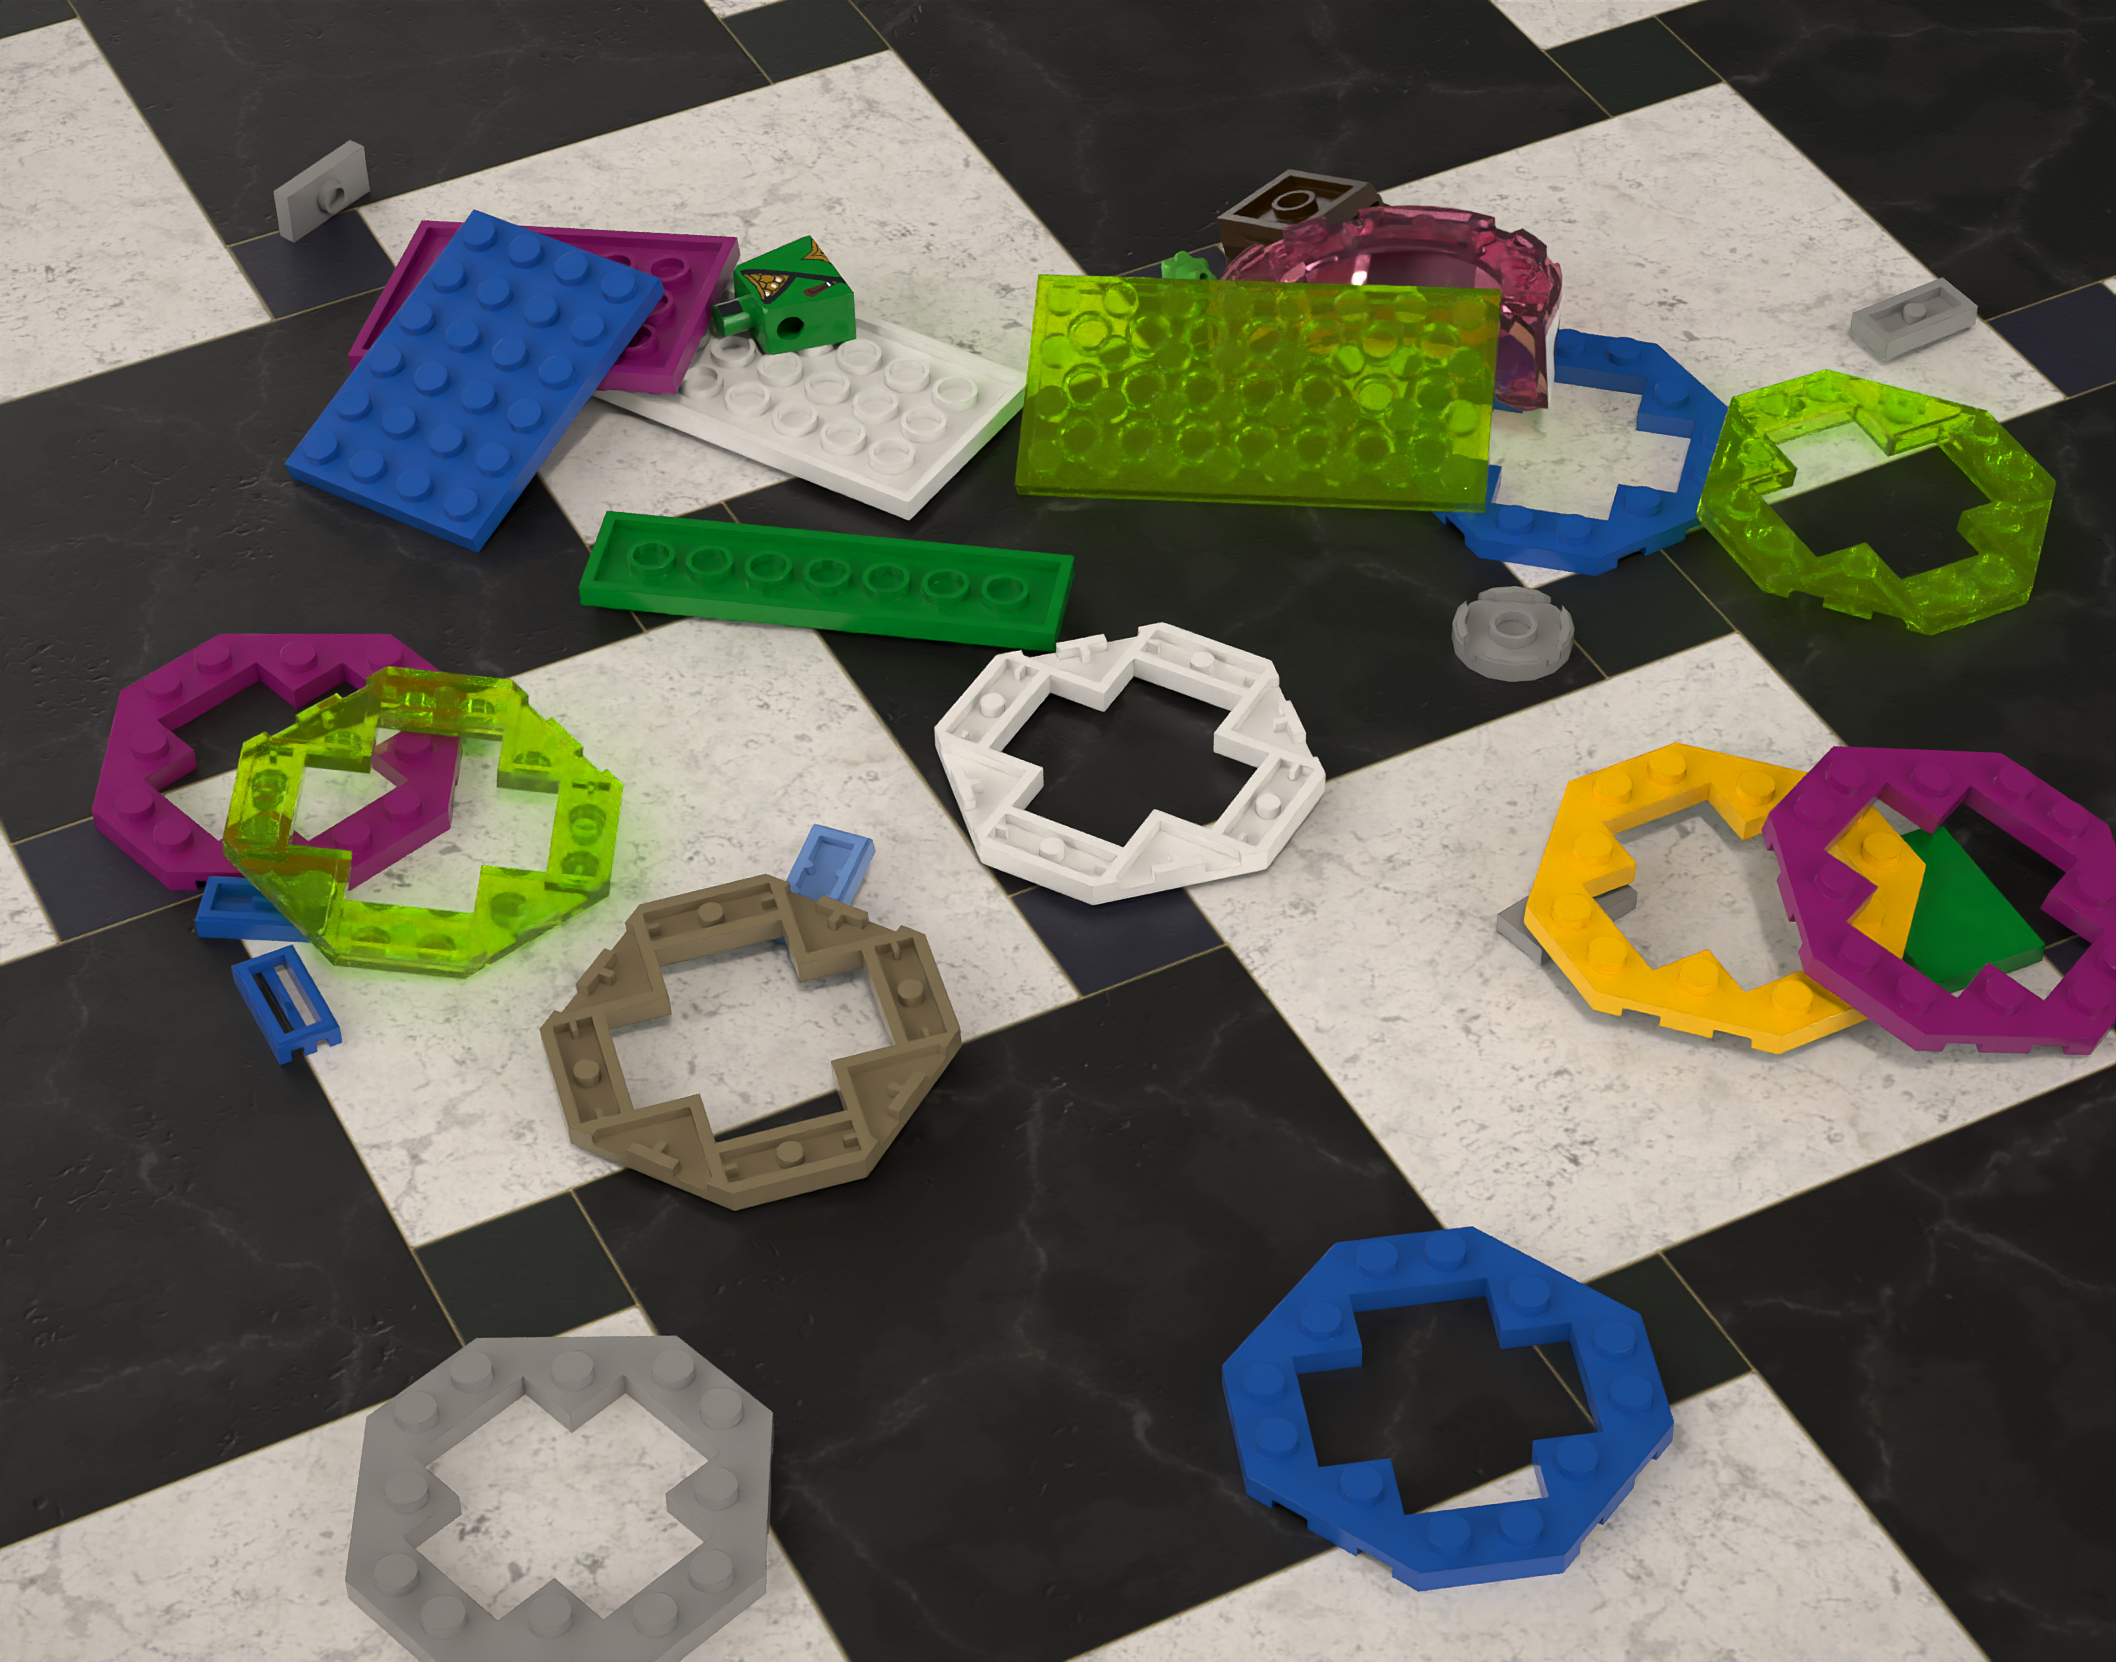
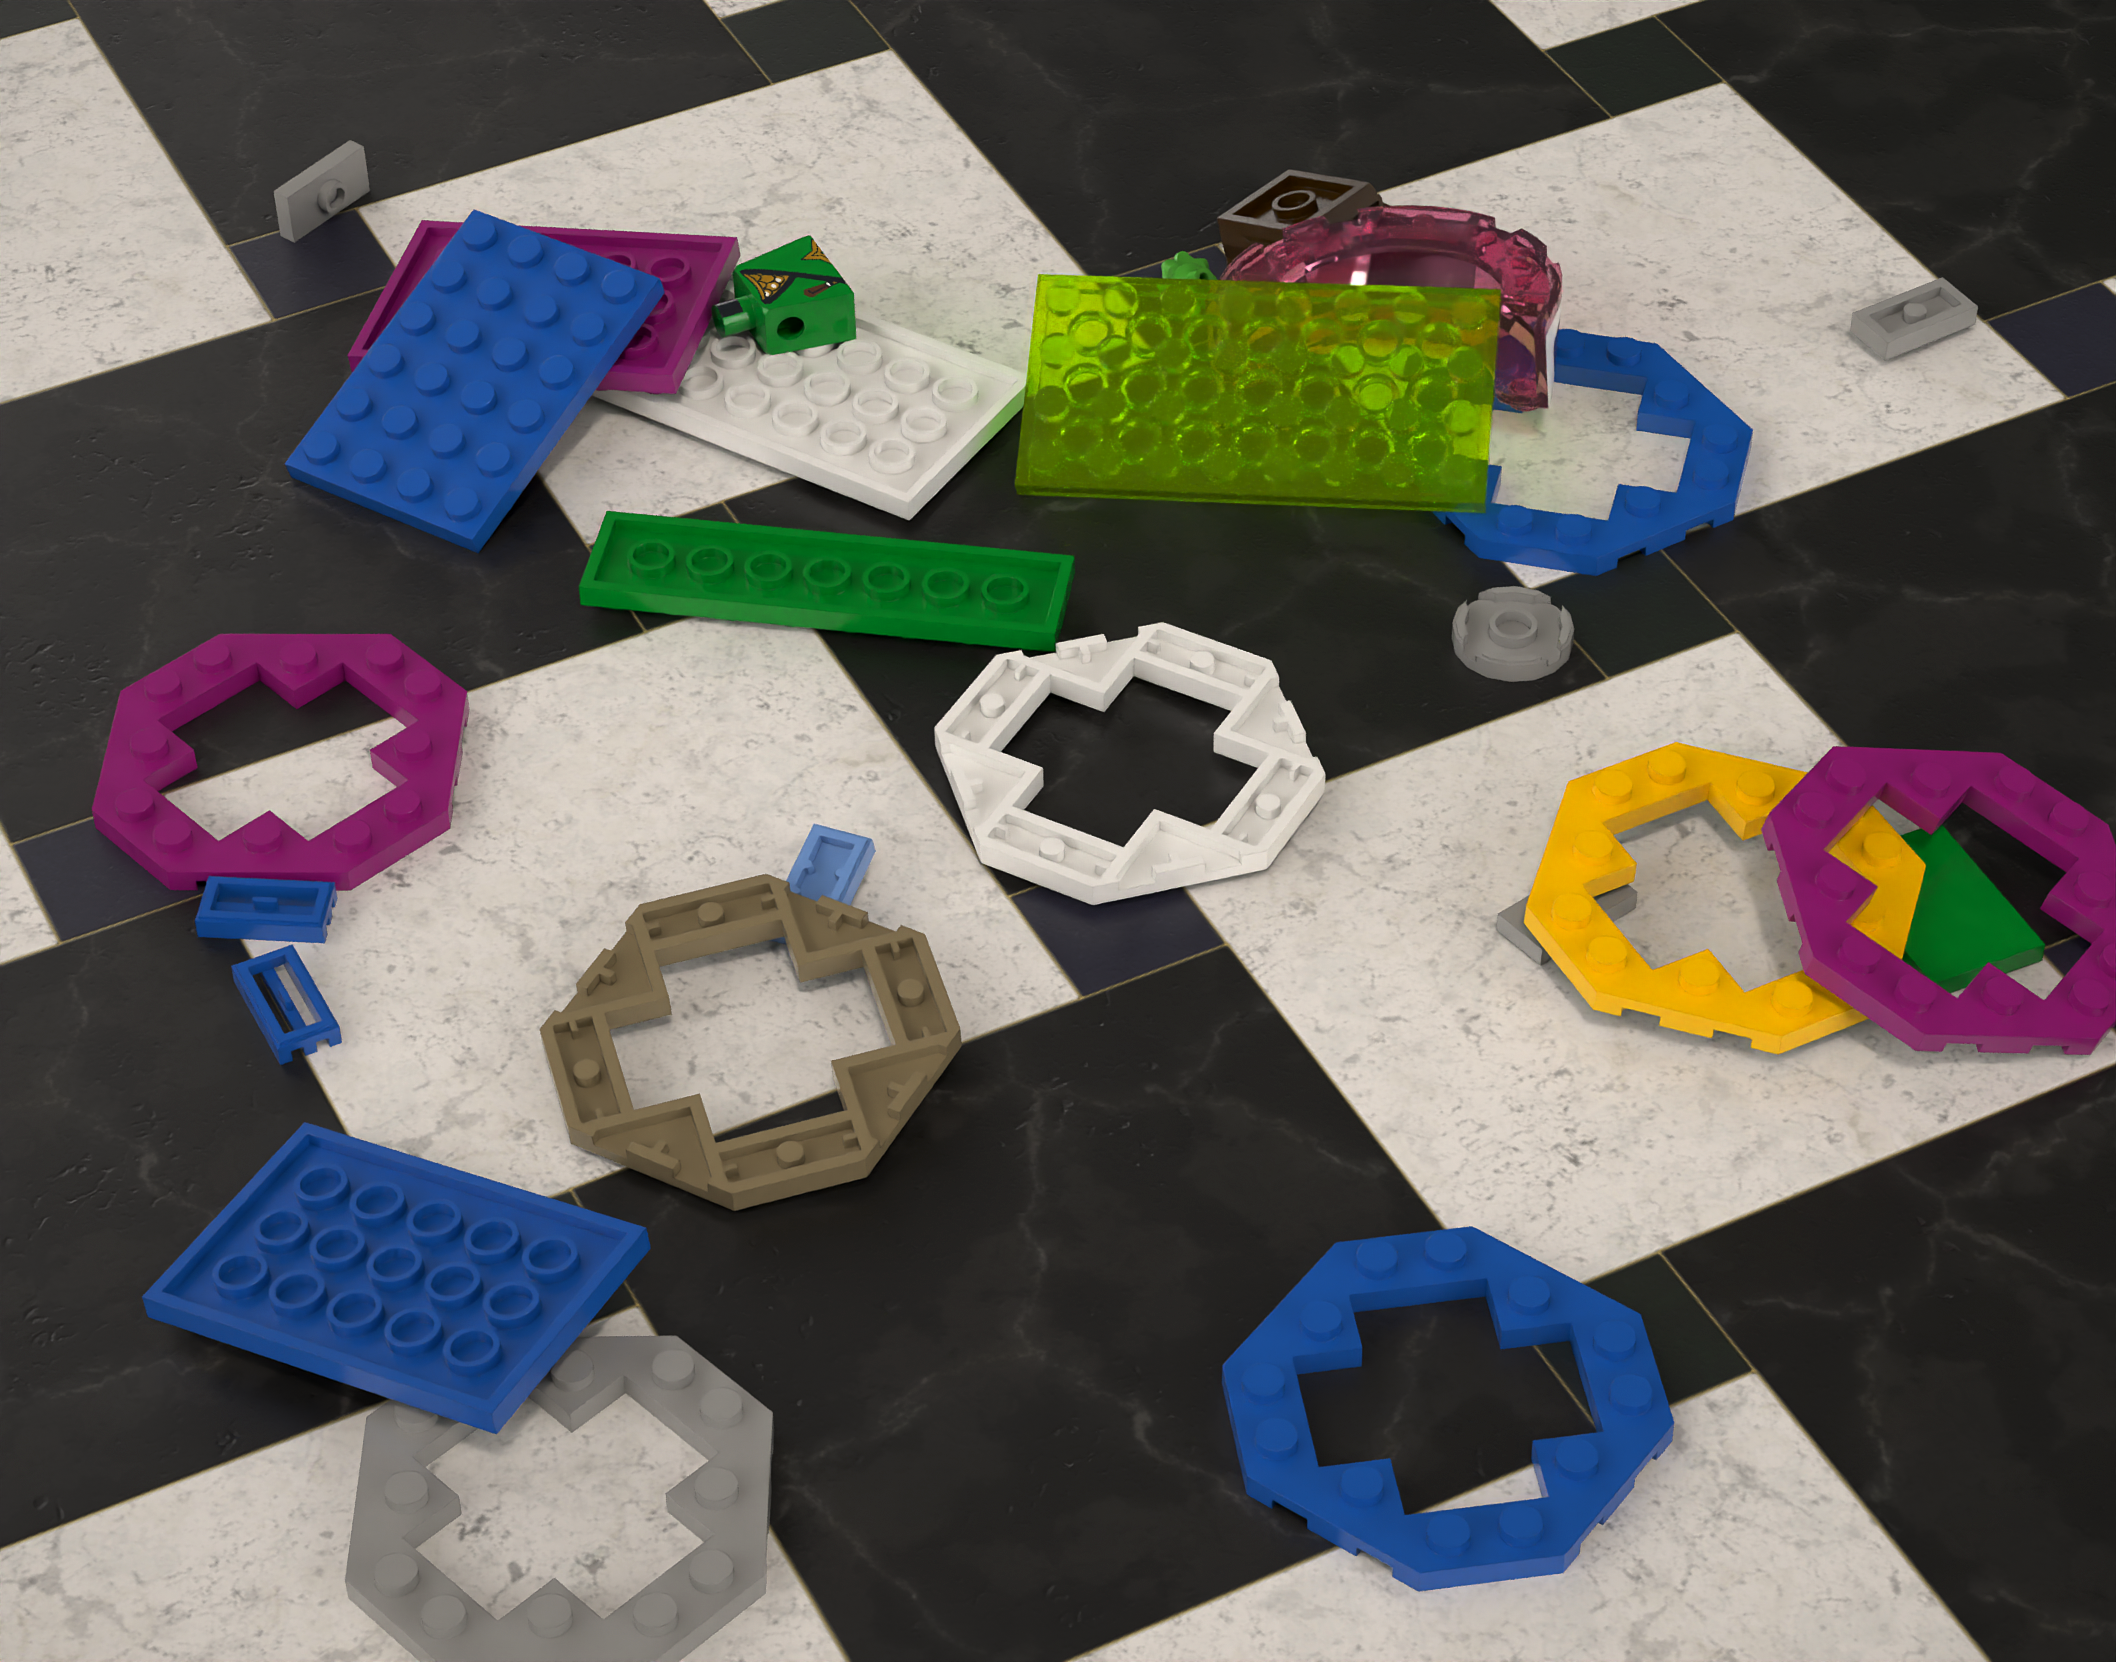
clear neon green plate [223,666,624,980] -> none
clear neon green plate [1696,369,2056,636] -> none
none -> blue plate [142,1122,651,1435]

